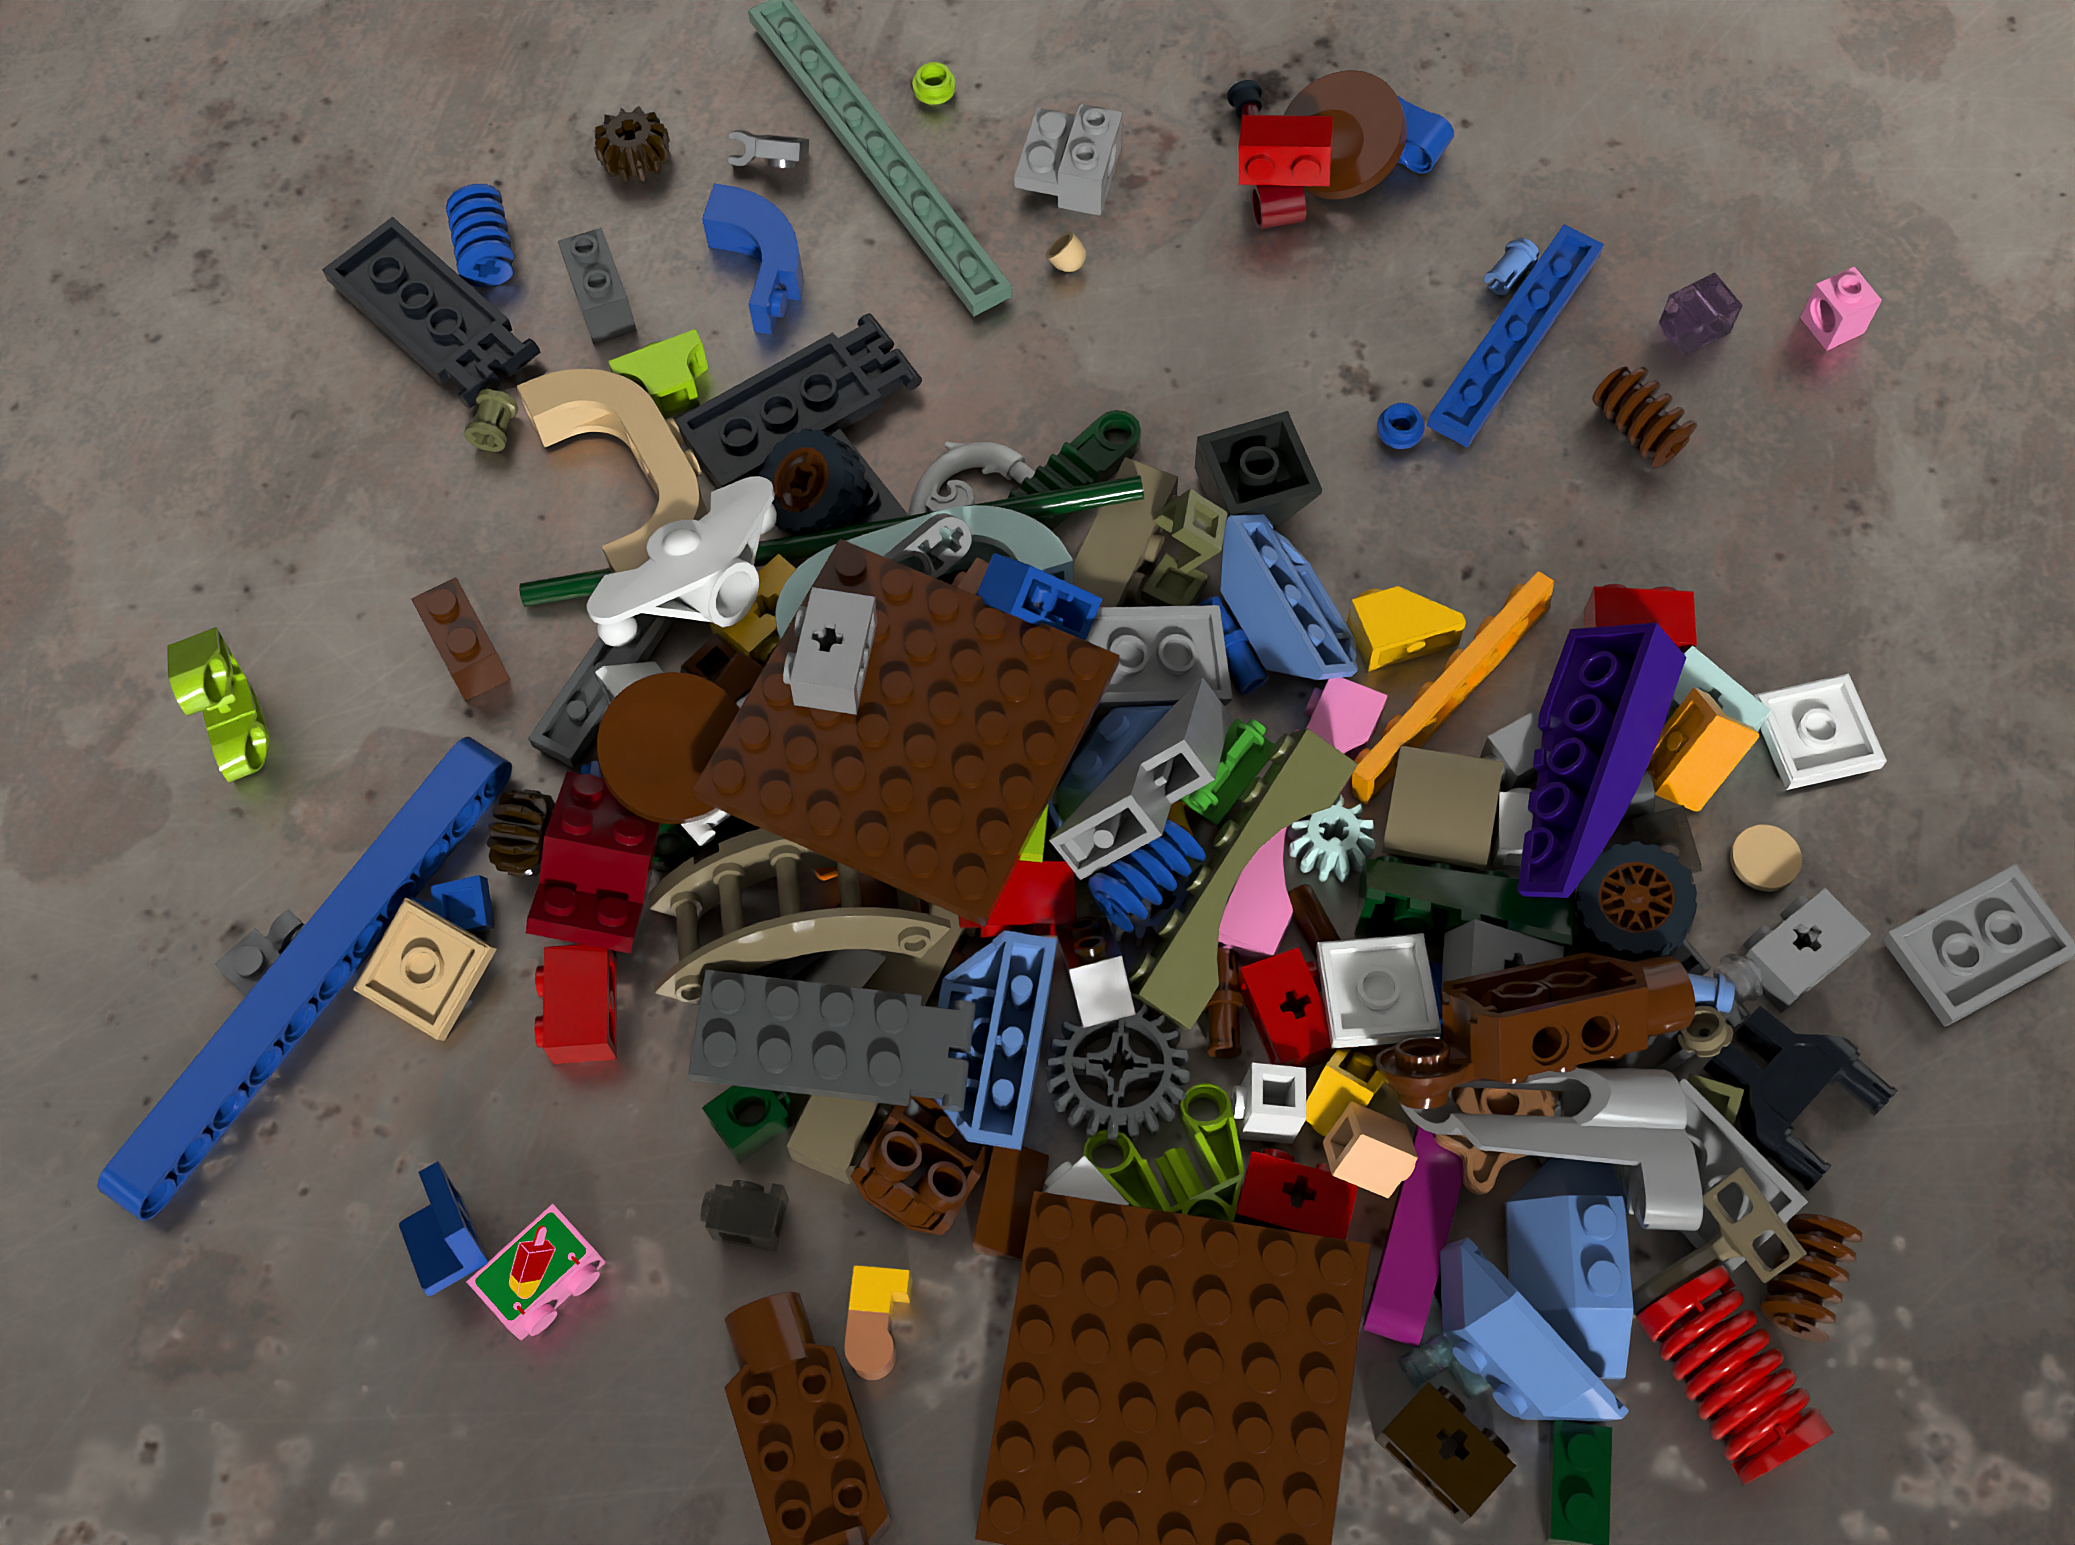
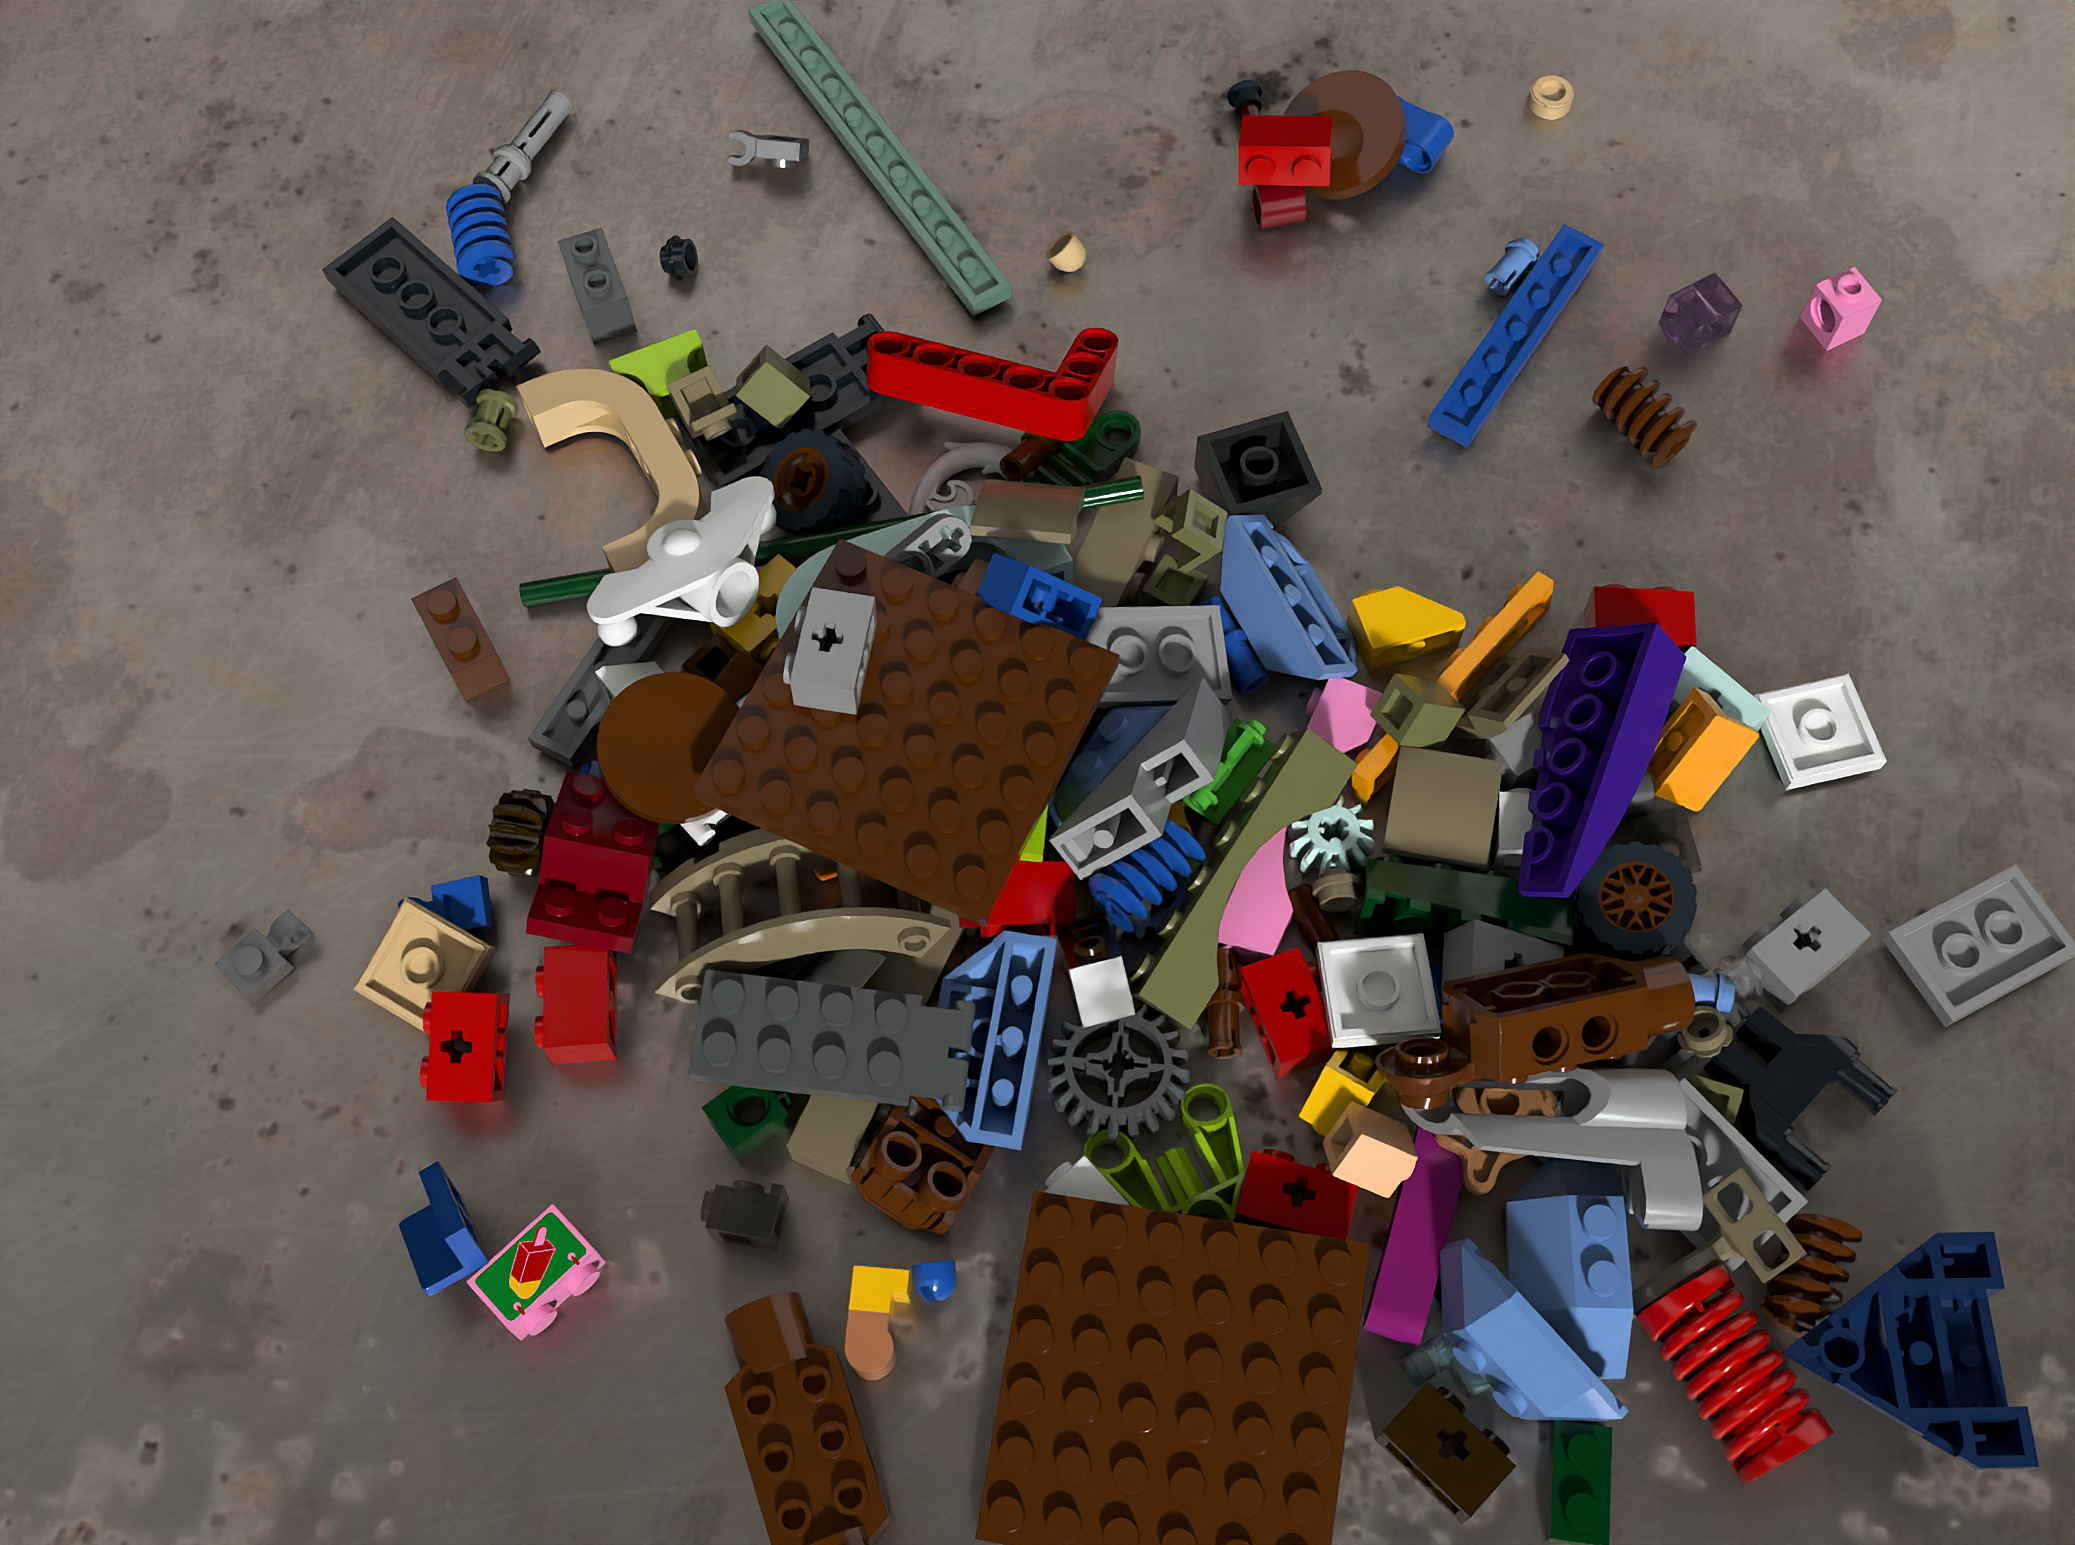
blue beam [97,737,512,1221] -> none
lime connector [167,627,271,782] -> none
dark brown gear [594,106,670,184] -> none
blue arch [702,183,804,334] -> none
lime plate [912,62,956,104] -> none
reddish brown slope [973,1146,1049,1262] -> none
light grey brick [1014,103,1123,216] -> none
white brick [1231,1063,1306,1144] -> none
blue plate [1377,403,1425,449] -> none
tan piece [1730,824,1802,892] -> none
none -> red brick [420,991,510,1103]
none -> light grey pin [473,90,573,206]
none -> black plate [660,235,698,281]
none -> dark tan bracket [666,365,738,440]
none -> olive panel [736,345,810,428]
none -> red beam [866,328,1119,441]
none -> blue hinge [911,1260,957,1302]
none -> dark tan slope [970,479,1085,544]
none -> reddish brown pin [1000,432,1064,482]
none -> dark tan plate [1311,868,1363,912]
none -> olive panel [1370,673,1465,750]
none -> dark tan slope [1449,647,1569,739]
none -> tan tile [1527,75,1574,120]
none -> dark blue wedge [1781,1232,2039,1470]

